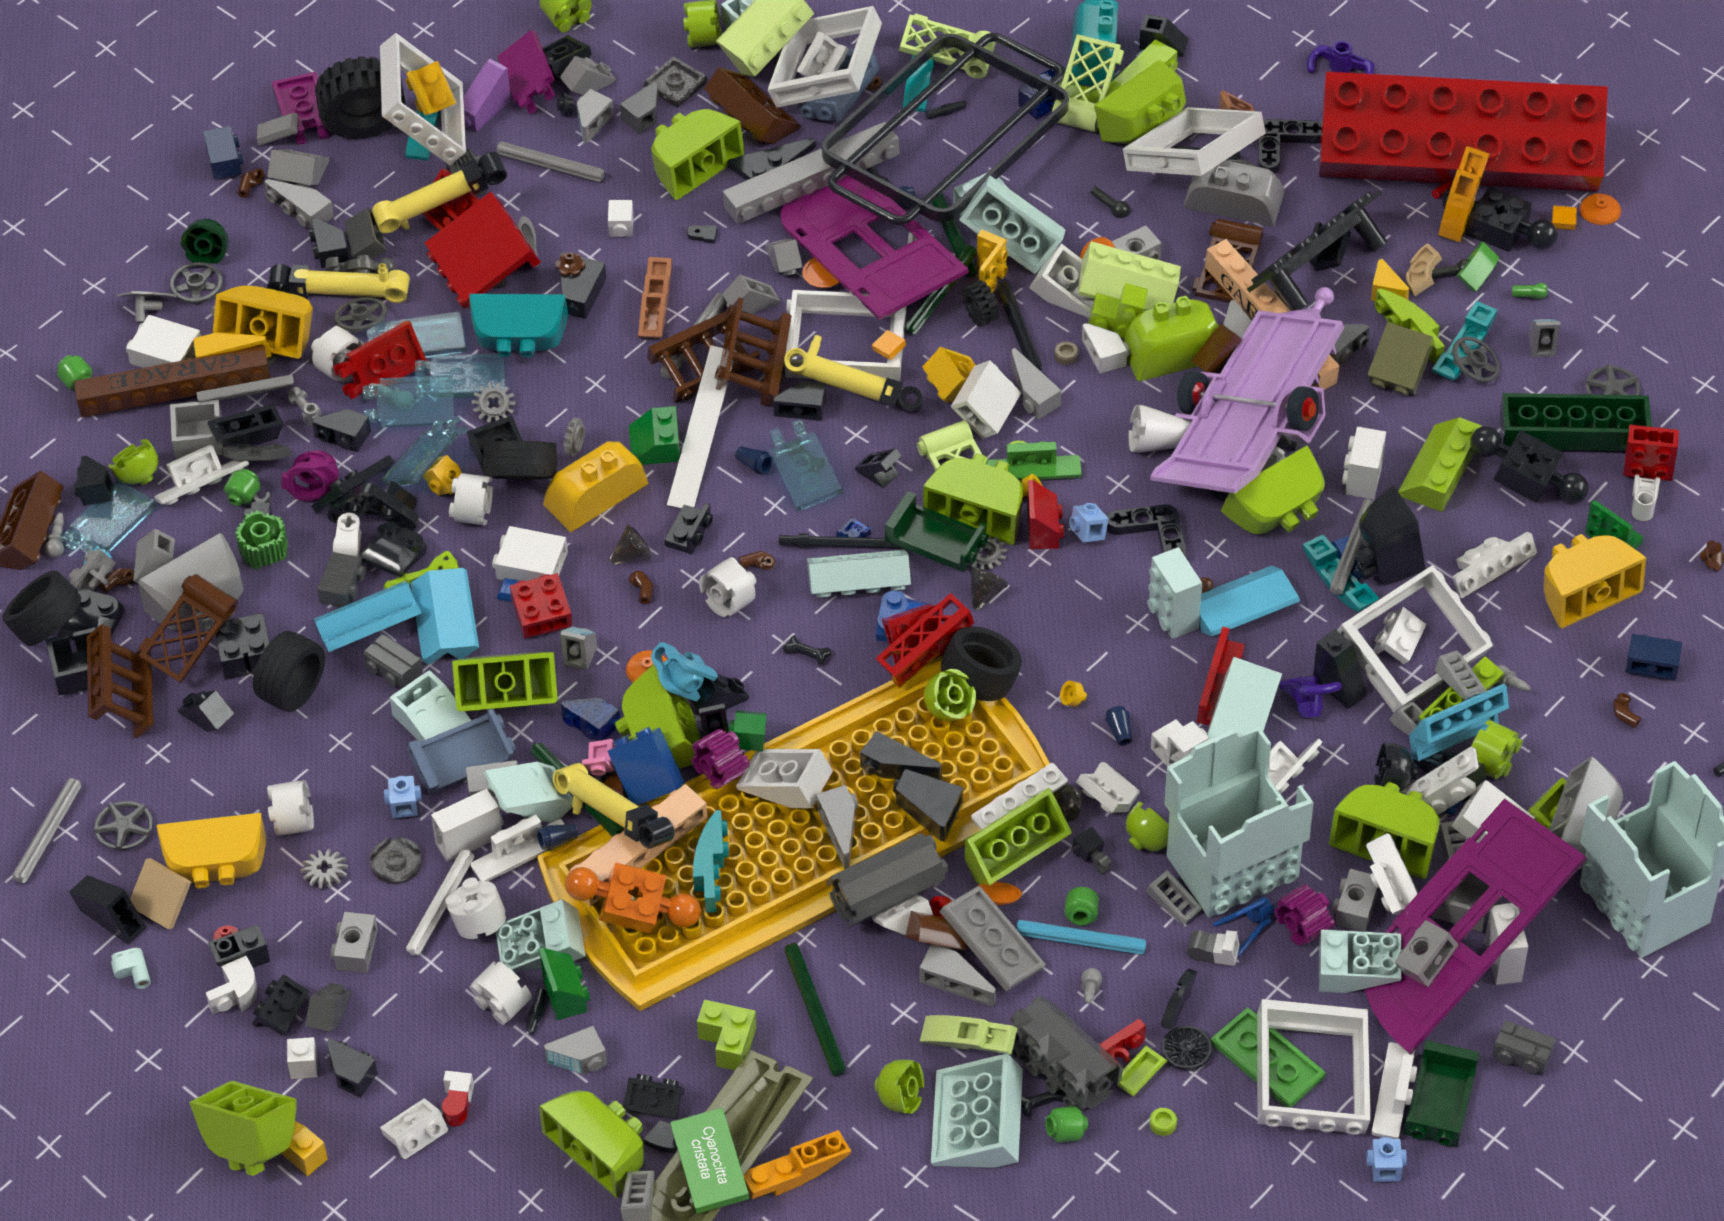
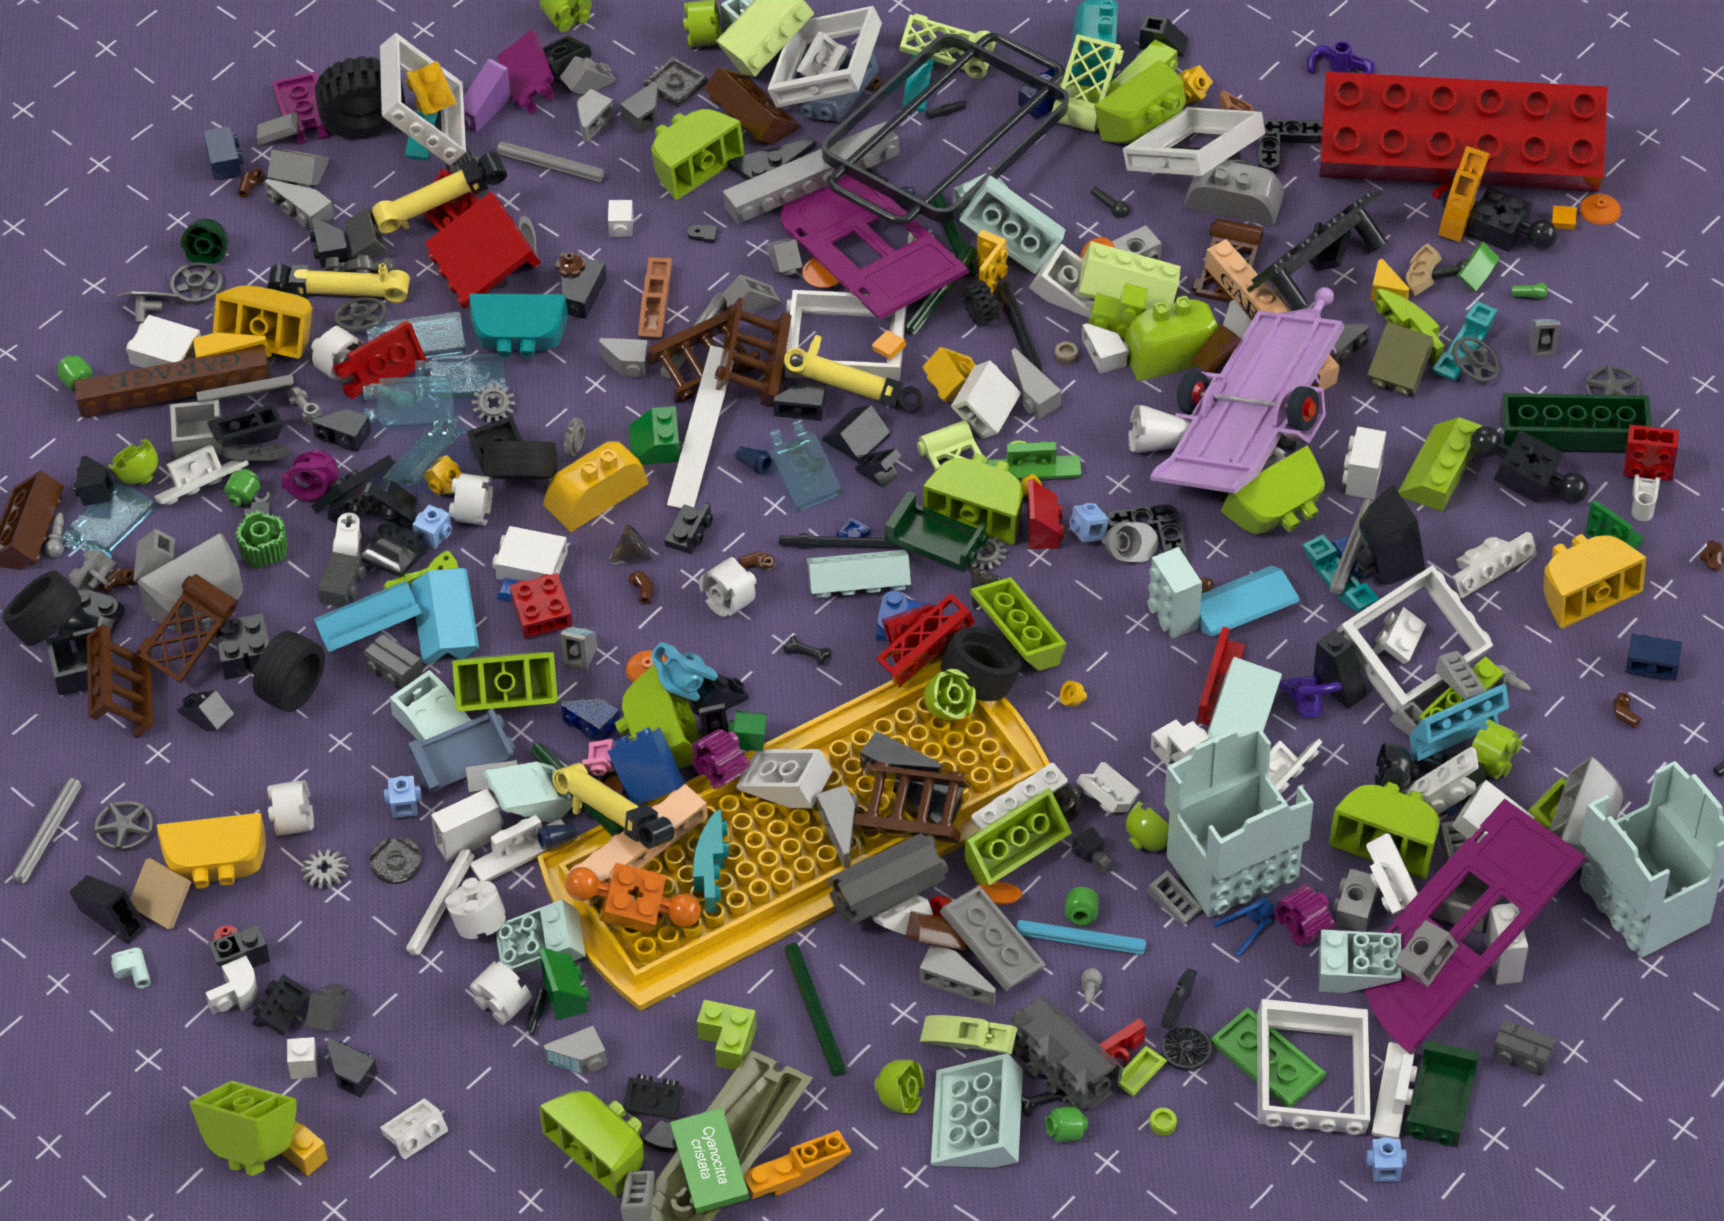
light grey brick [331,912,378,973] -> none
leg [442,1071,474,1127] -> none
black plate [556,93,573,116] -> none
dark blue cone [1105,706,1133,746] -> none
leg [1187,930,1239,966] -> none
none -> light blue brick [413,505,452,549]
none -> light grey slope [599,338,648,377]
none -> slope [822,405,890,463]
none -> reddish brown fence [854,762,971,844]
none -> lime slope [970,577,1067,671]
none -> light grey piece [1102,522,1158,562]
none -> yellow brick [1179,65,1213,105]

